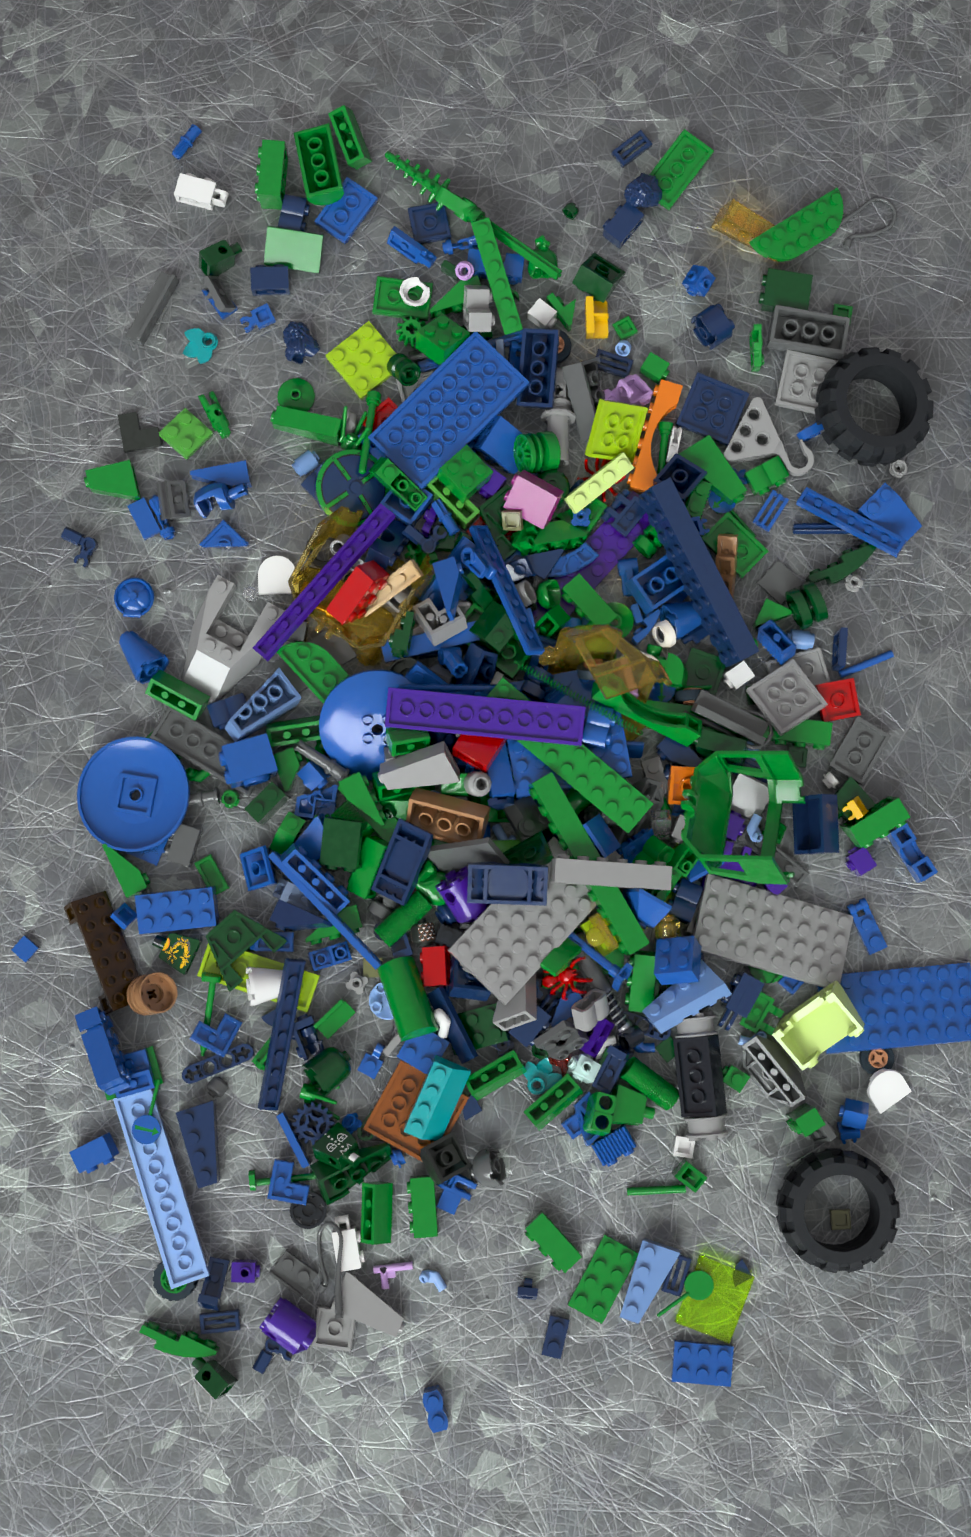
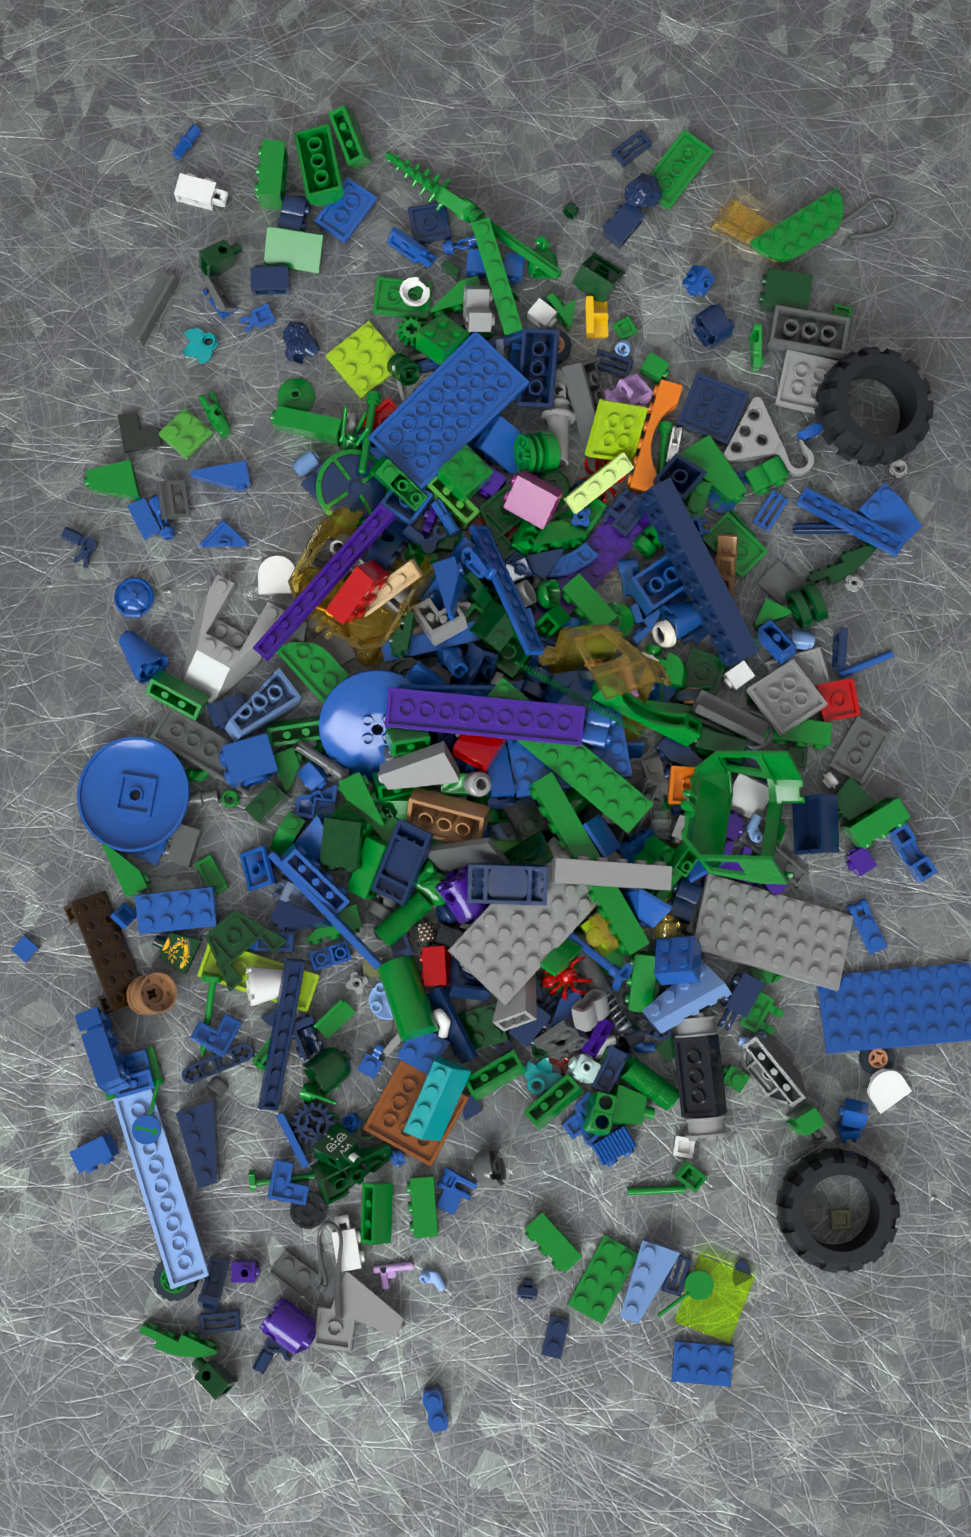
blue piece [194,482,248,518] -> none
pearl dark grey slope [420,1131,472,1185] -> none
lavender plate [455,261,474,281] -> none
olive tile [501,510,523,531] -> none
yellowish green windscreen [772,981,865,1071] -> none
blue tile [777,976,804,995] -> none
yellow tile [842,796,868,820] -> none

